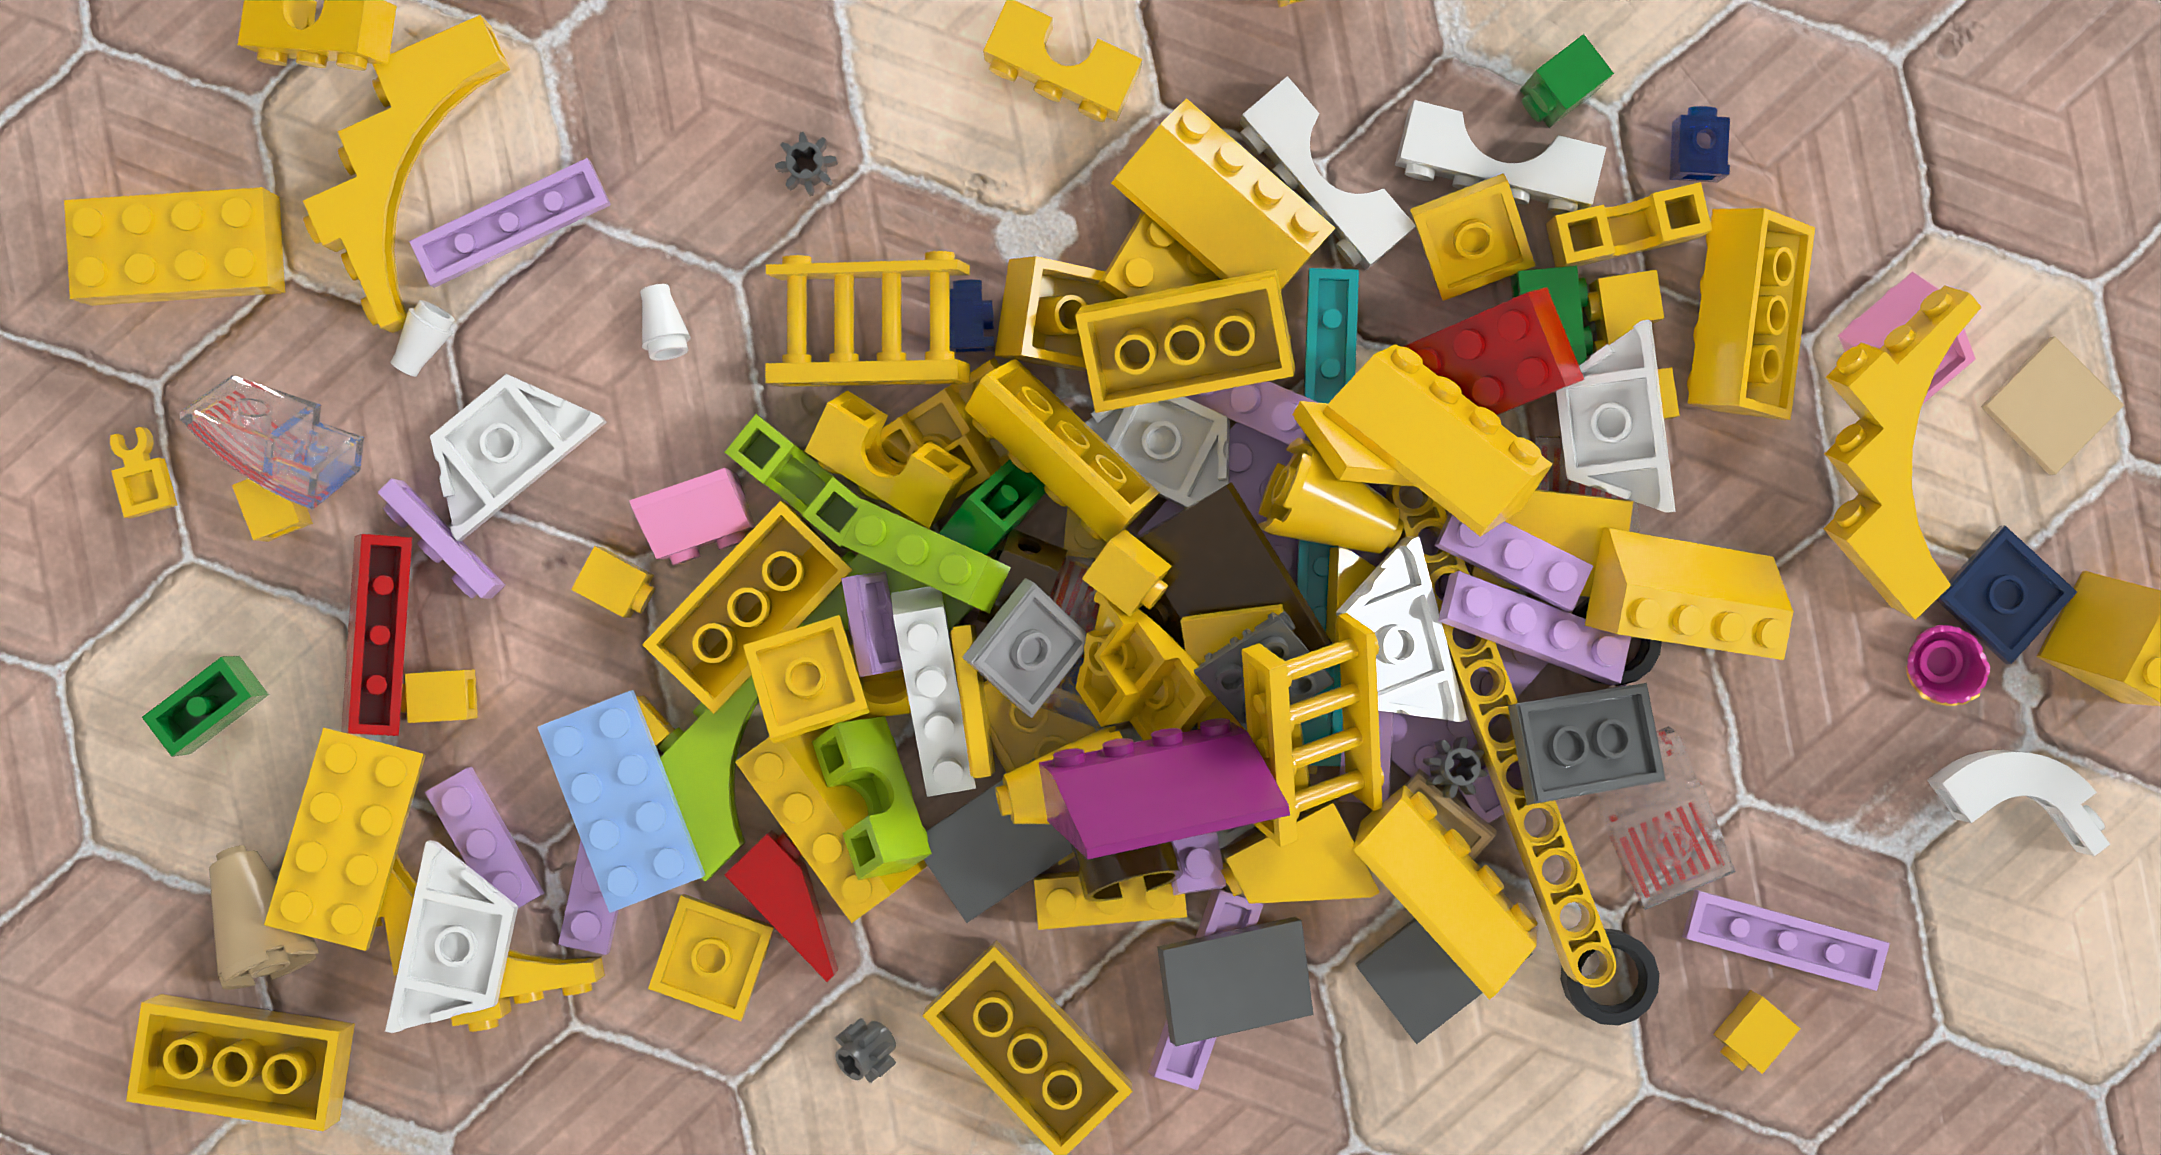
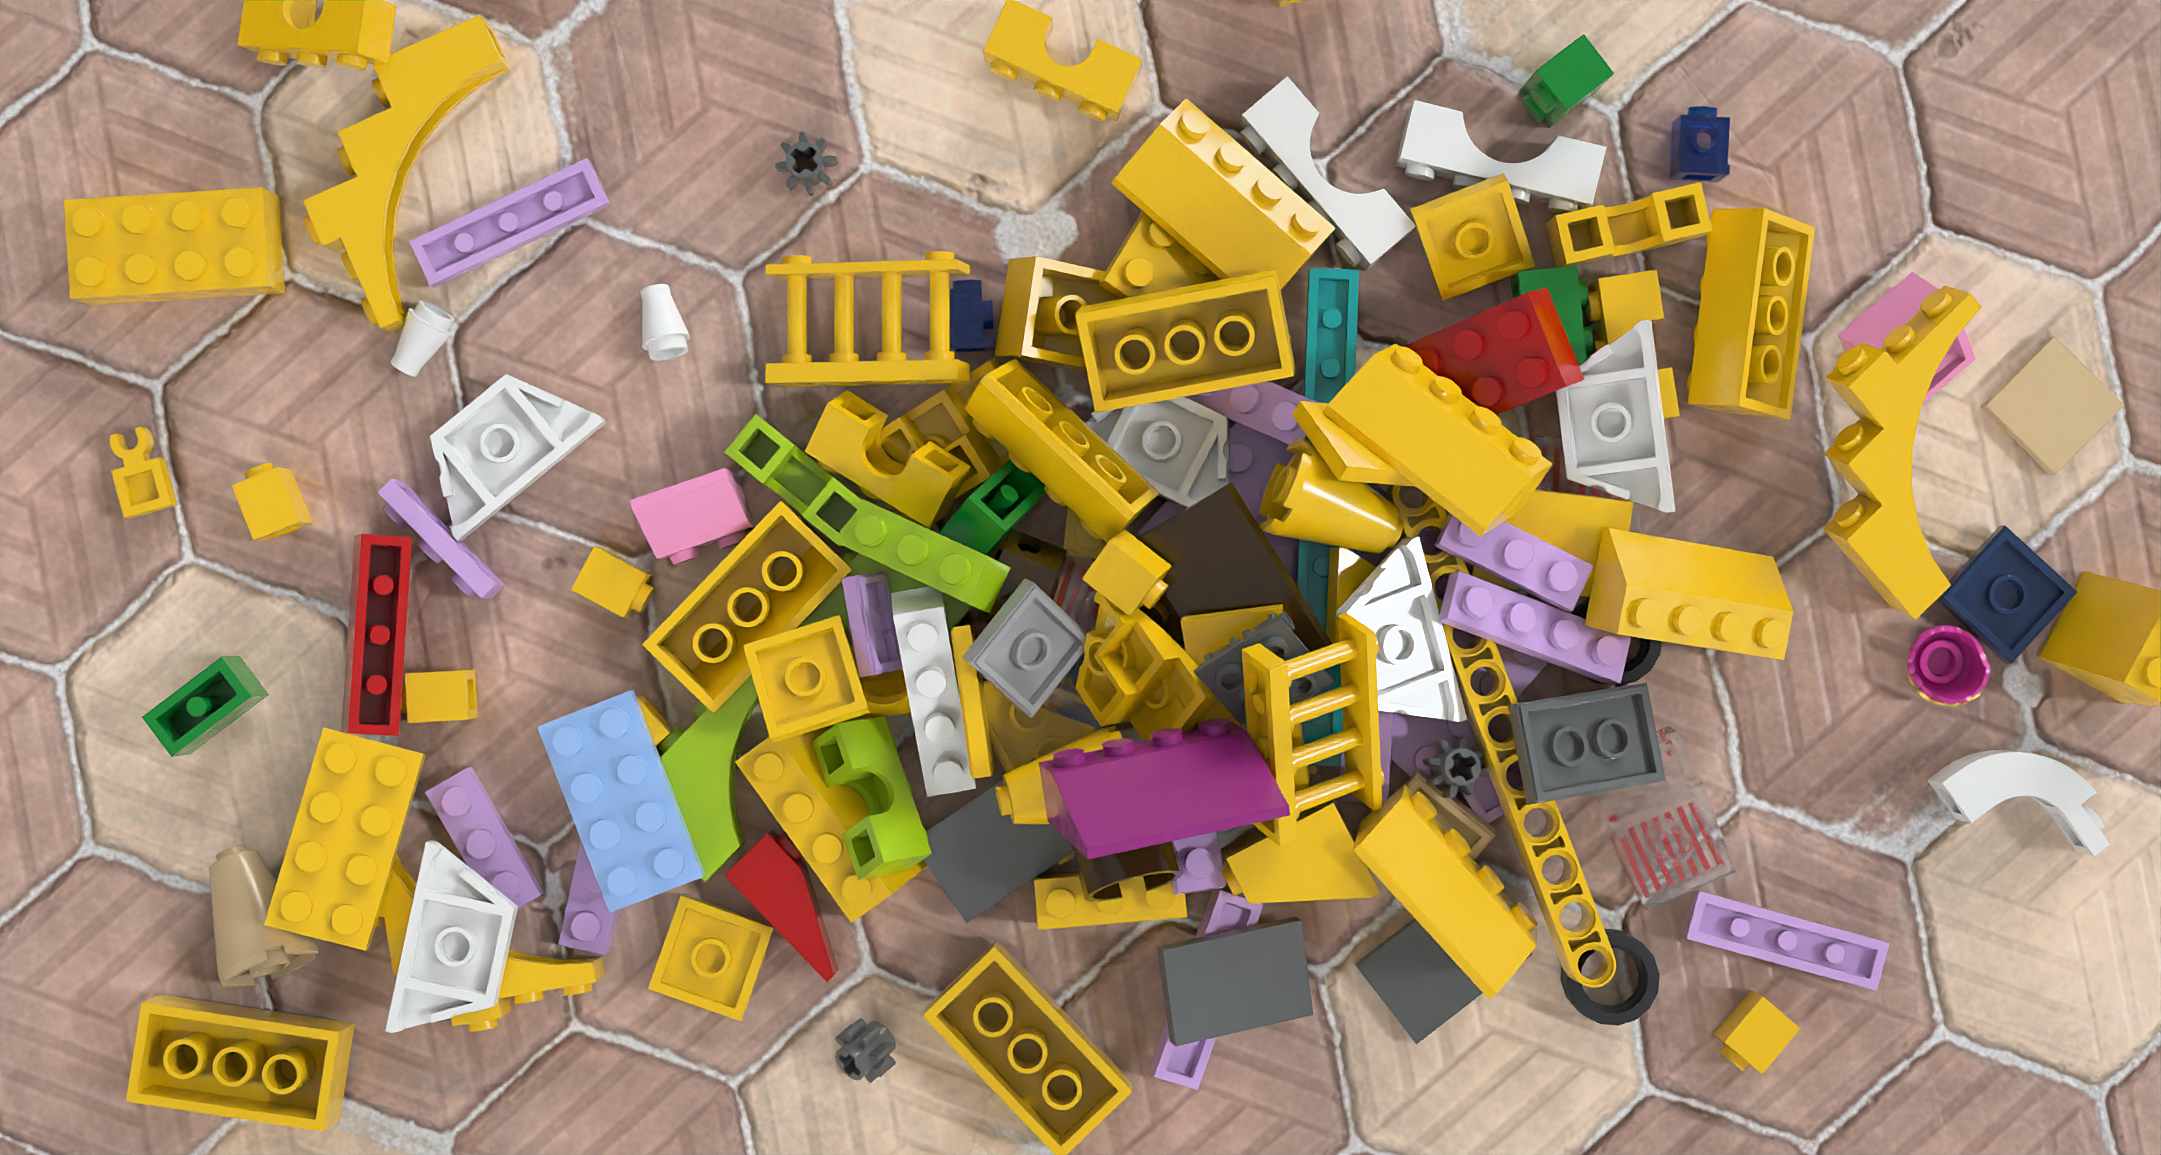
clear slope [180,375,364,510] -> none

